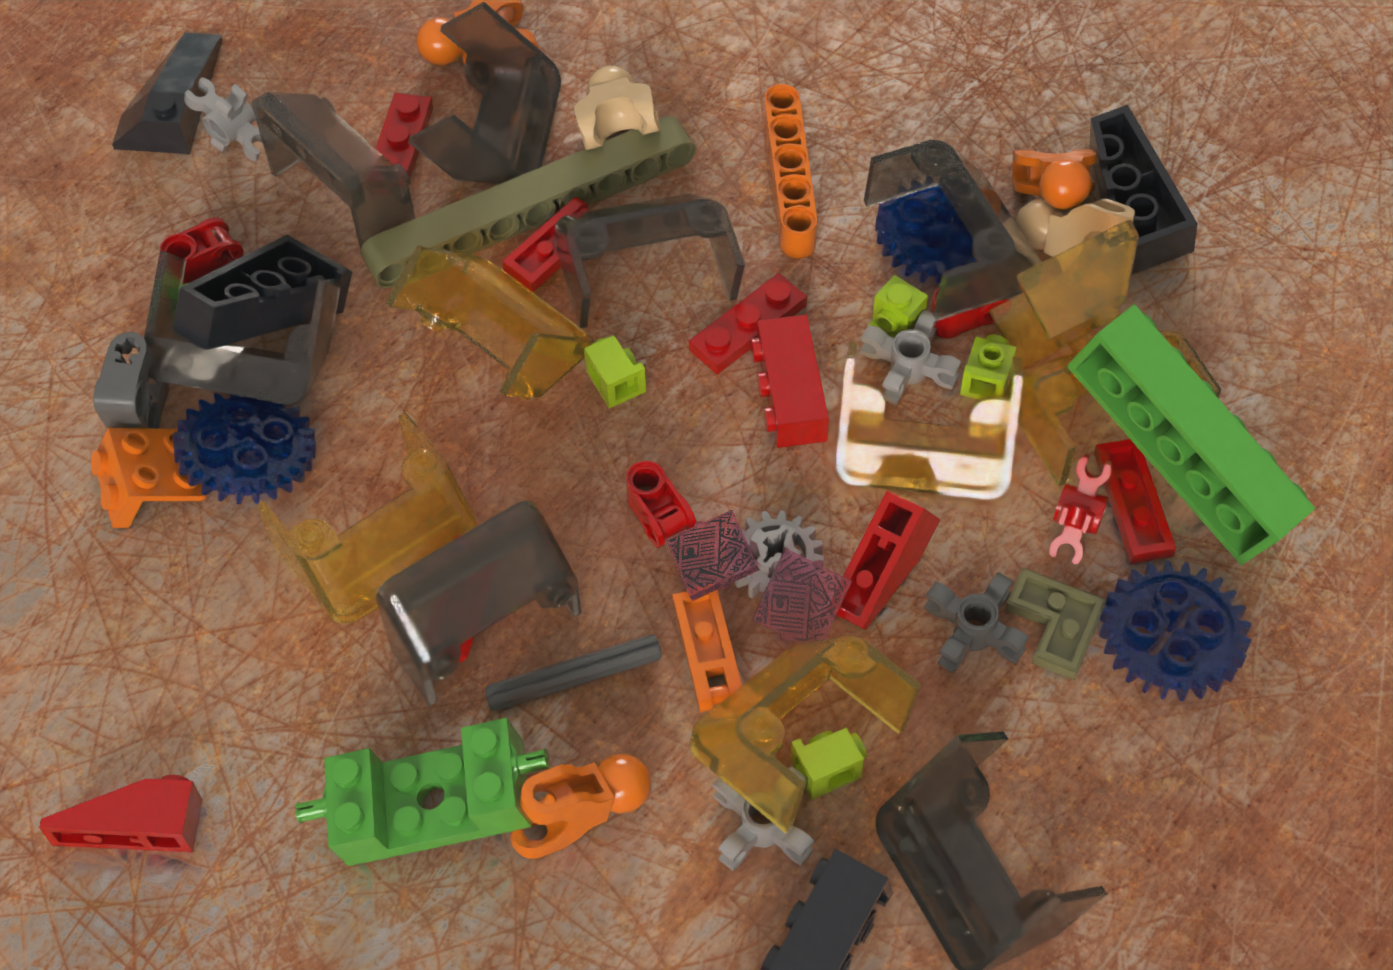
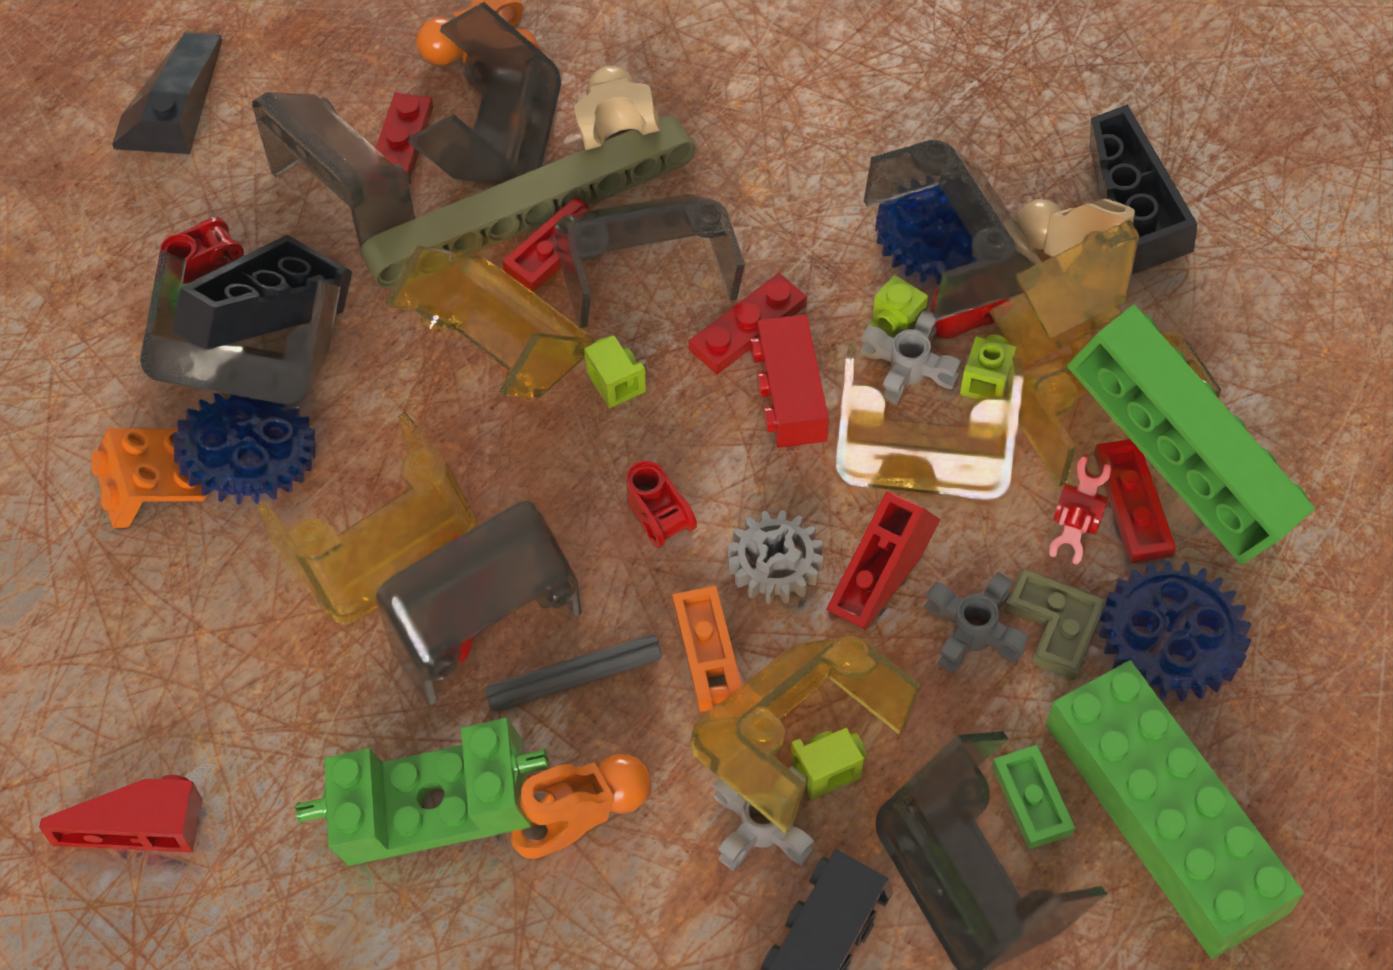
dark grey piece [93,332,169,429] -> none
light grey pin [184,77,274,162] -> none
clear pink piece [666,510,760,601] -> none
clear pink piece [751,548,852,652] -> none
orange beam [764,84,817,259] -> none
orange piece [1012,149,1097,210] -> none
none -> bright green plate [992,745,1075,850]
none -> bright green brick [1046,660,1304,959]

